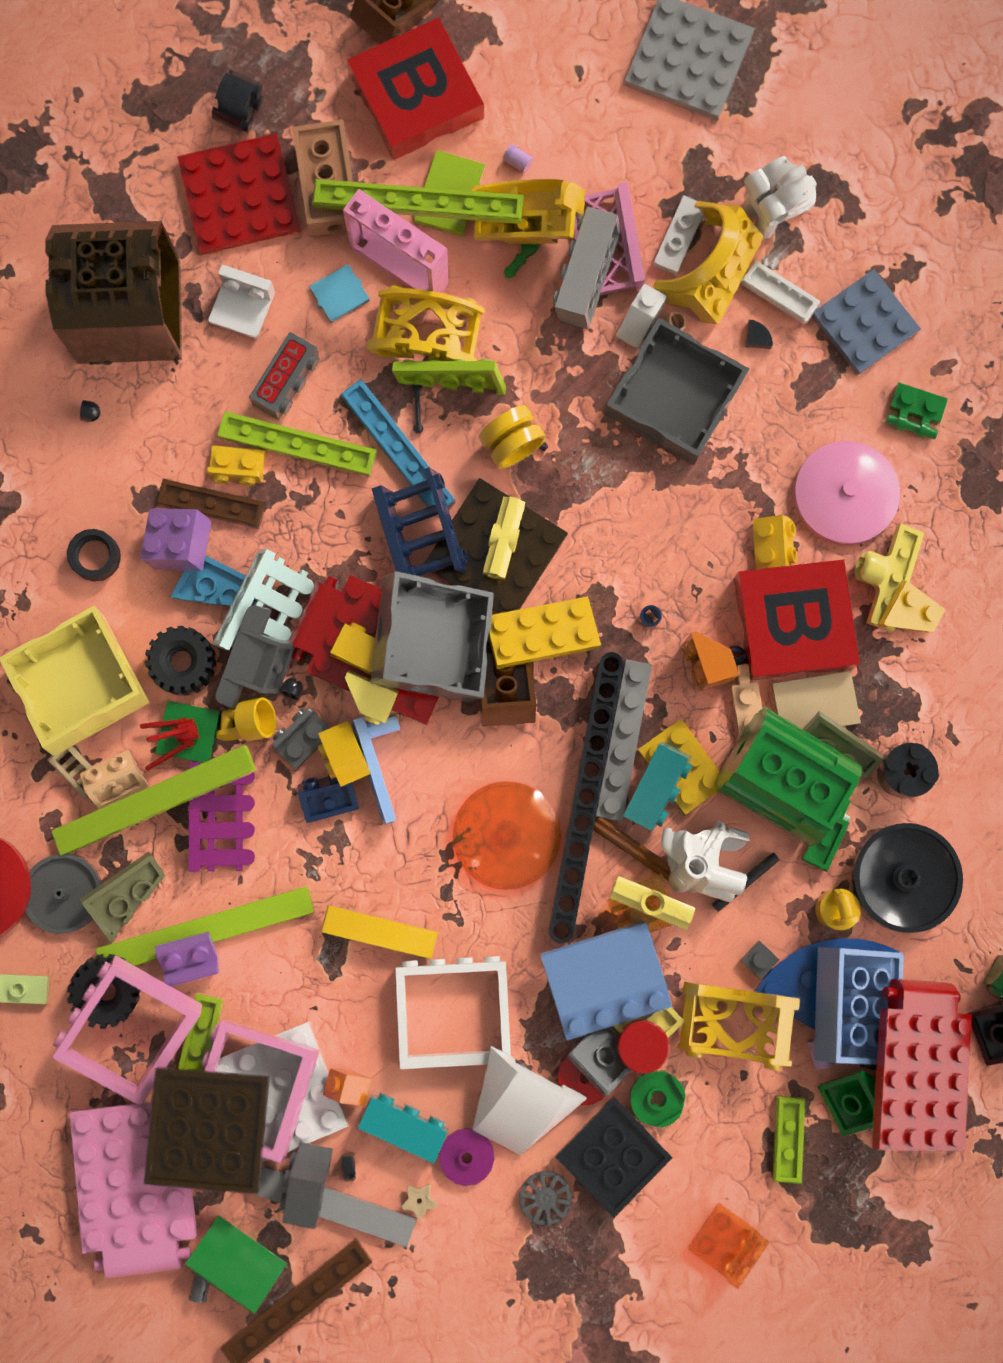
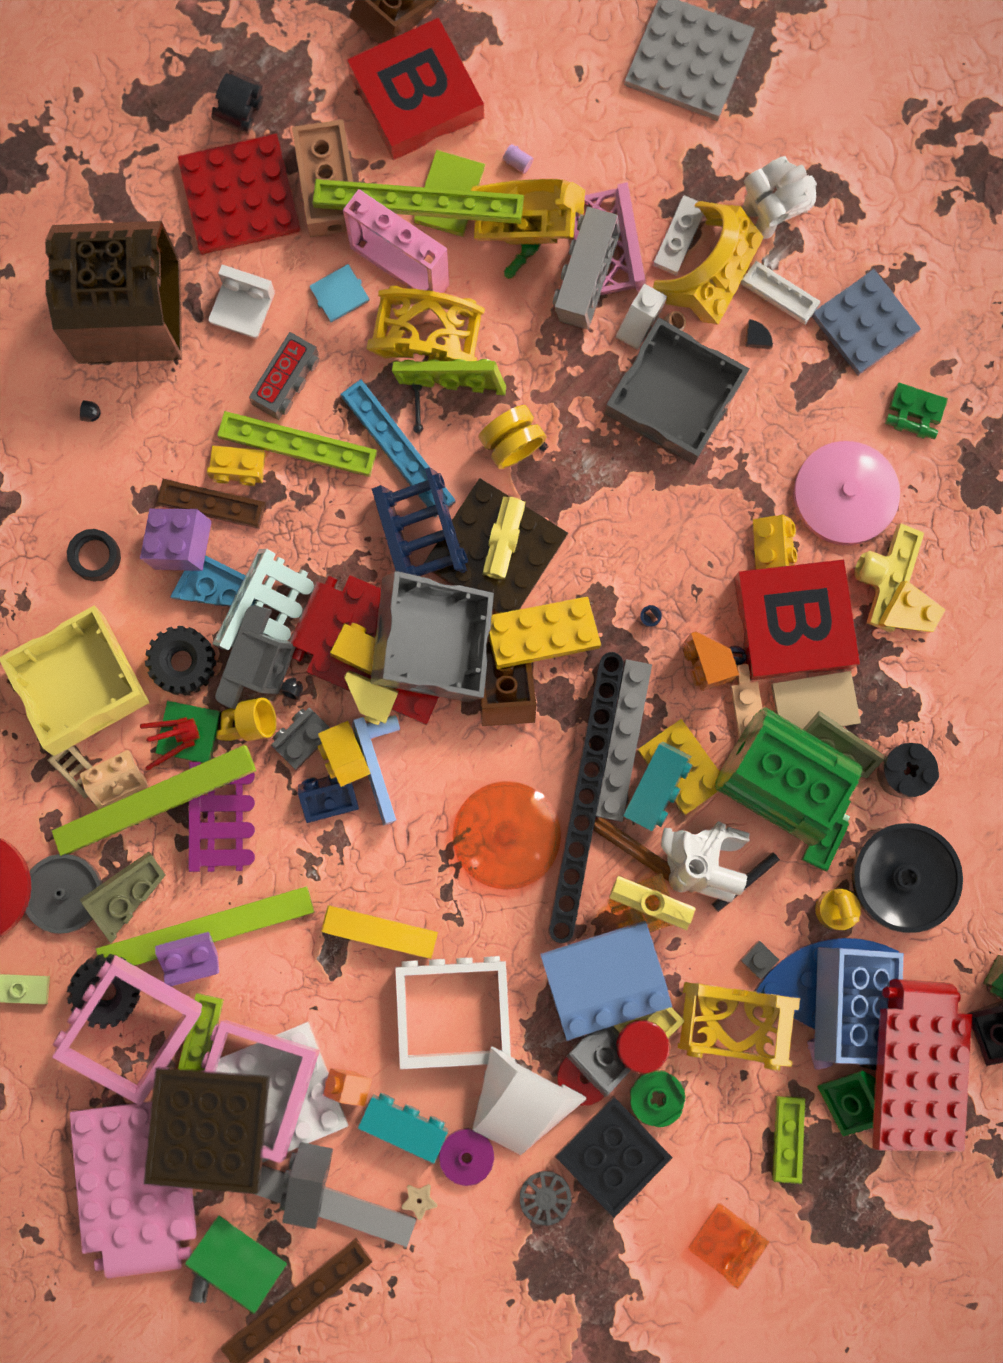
black tile [342,1152,356,1182] -> none

